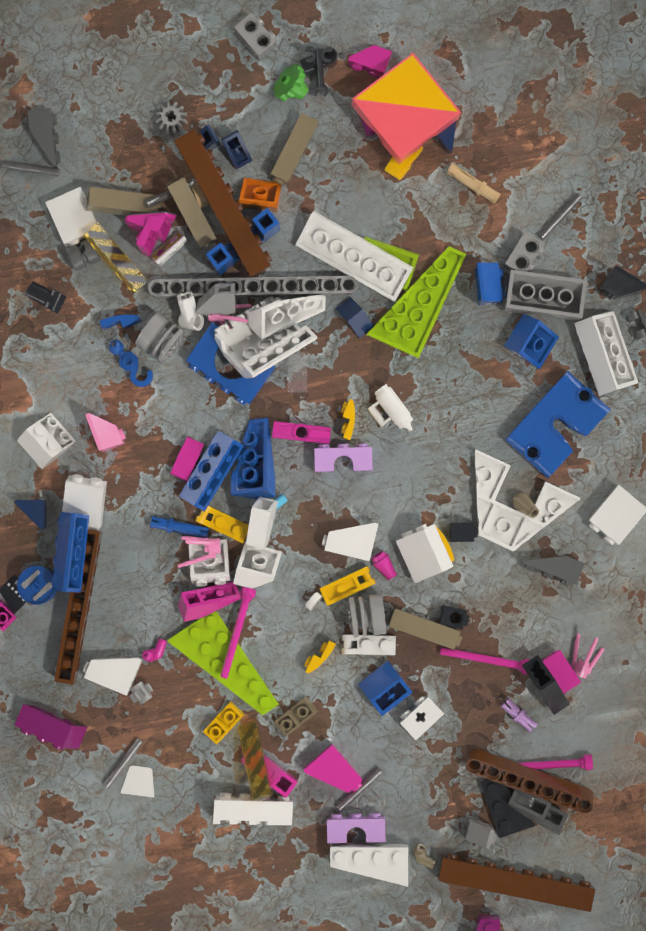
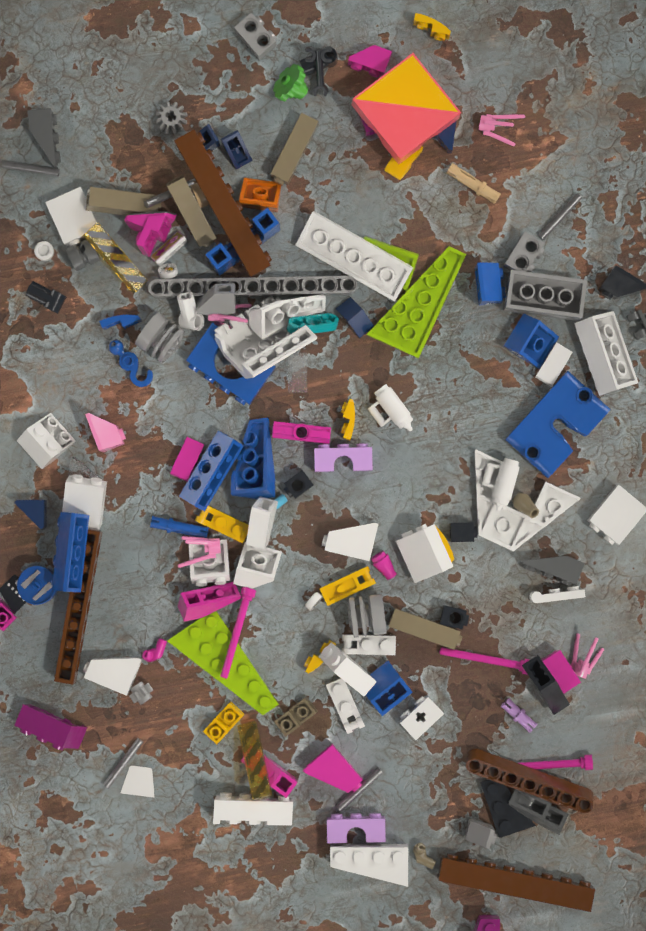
none -> white tile [34,241,54,261]
none -> white tile [158,263,178,279]
none -> black brick [284,470,314,499]
none -> teal beam [287,313,339,334]
none -> white brick [319,642,376,696]
none -> white plate [326,678,365,734]
none -> yellow slope [413,13,451,41]
none -> bright pink plant [479,114,525,146]
none -> white piece [481,458,520,511]
none -> white plate [529,586,585,603]
none -> white slope [536,342,573,387]

